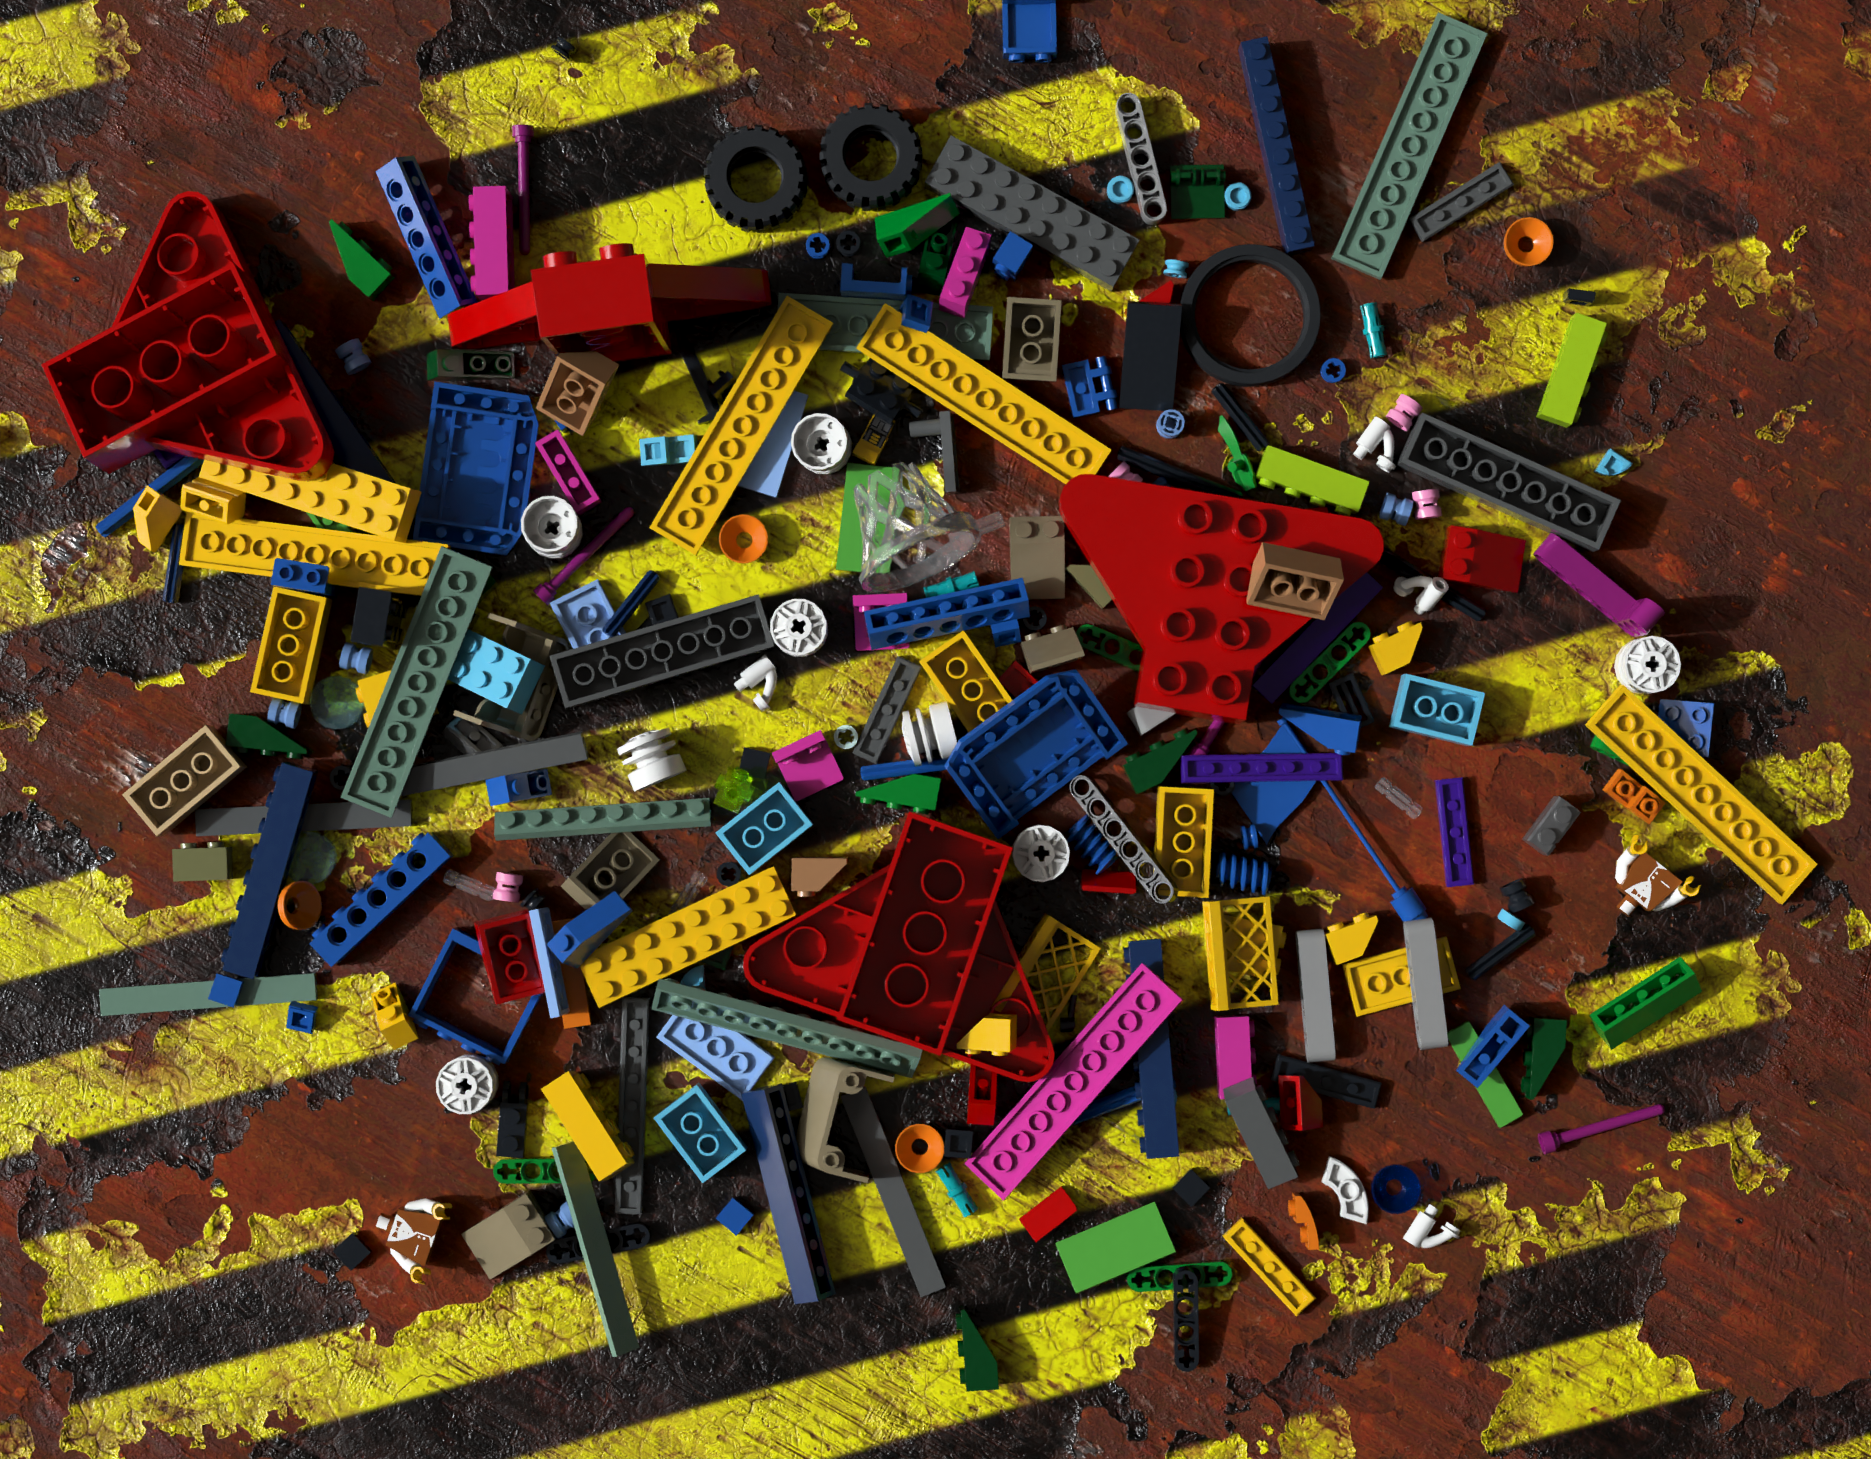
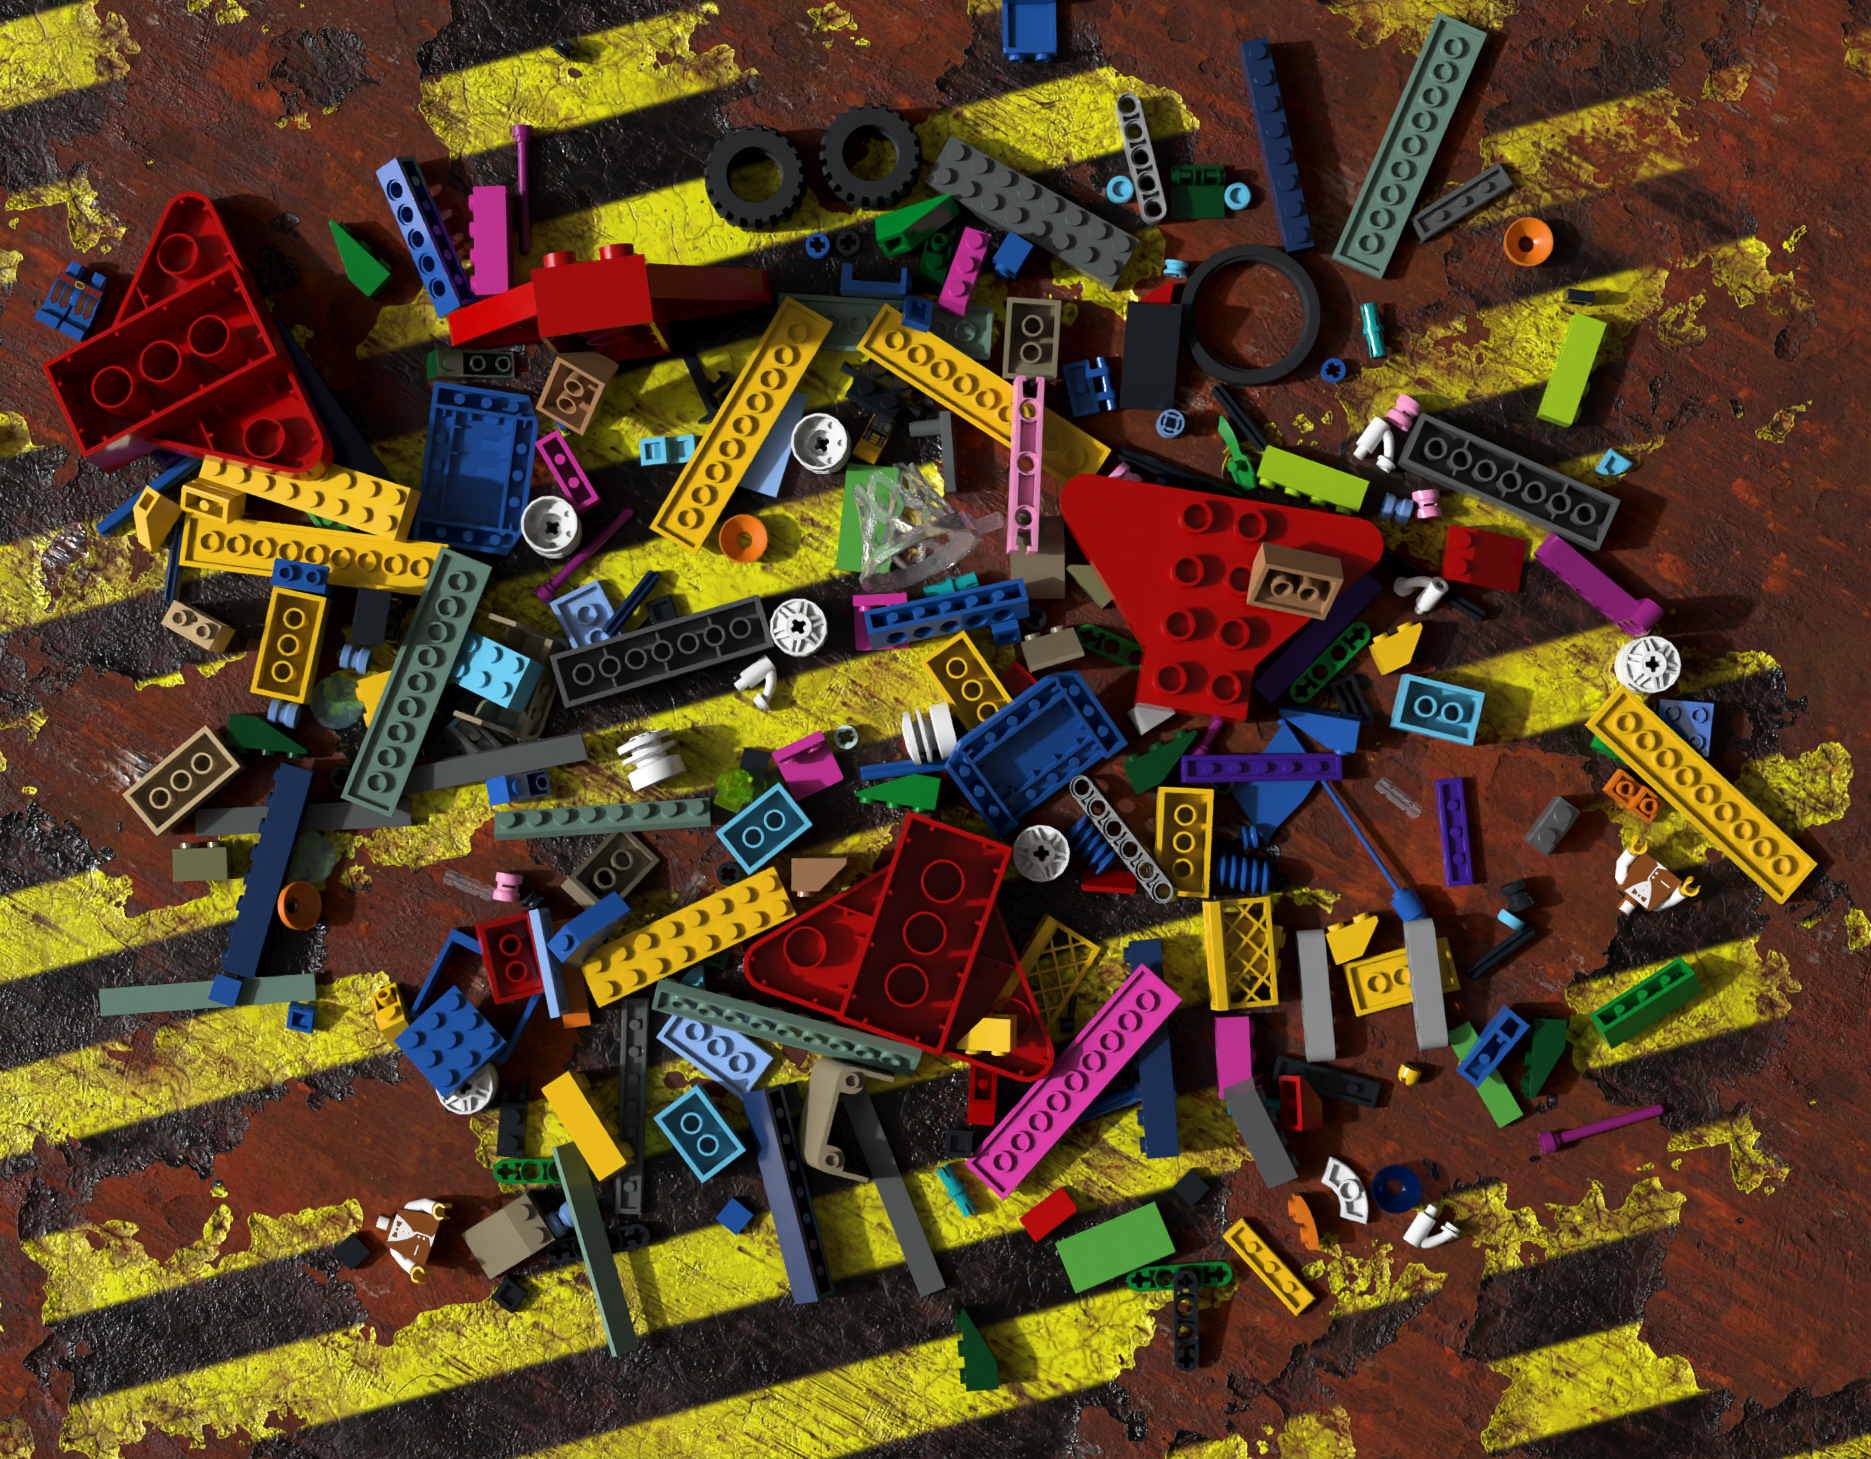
blue brick [309,832,454,967] -> none
medium blue wheel [335,338,372,375] -> none
dark grey tile [852,656,922,764] -> none
orange piece [895,1124,944,1173] -> none
none -> blue hips [34,261,111,342]
none -> tan window [161,600,236,653]
none -> blue plate [393,985,508,1100]
none -> black tile [491,1275,529,1314]
none -> bright pink piece [1007,375,1045,556]
none -> yellow hinge [1398,1063,1422,1086]

